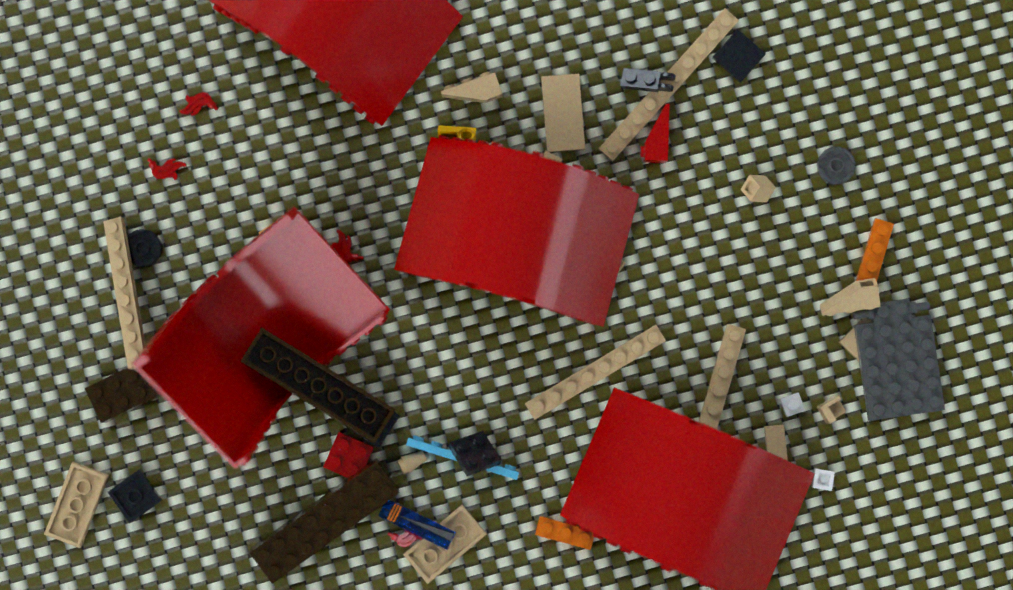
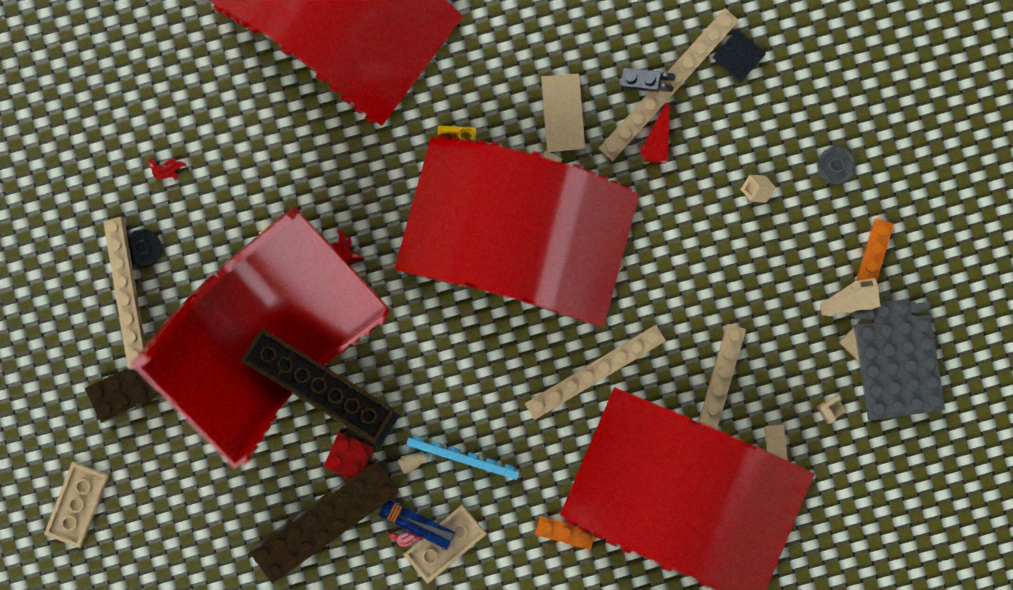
black plate [108,469,162,524] -> none
red piece [179,92,219,116] -> none
tan slope [441,72,502,103] -> none
black plate [449,431,502,476] -> none
white plate [780,392,805,417] -> none
white plate [811,468,835,491] -> none

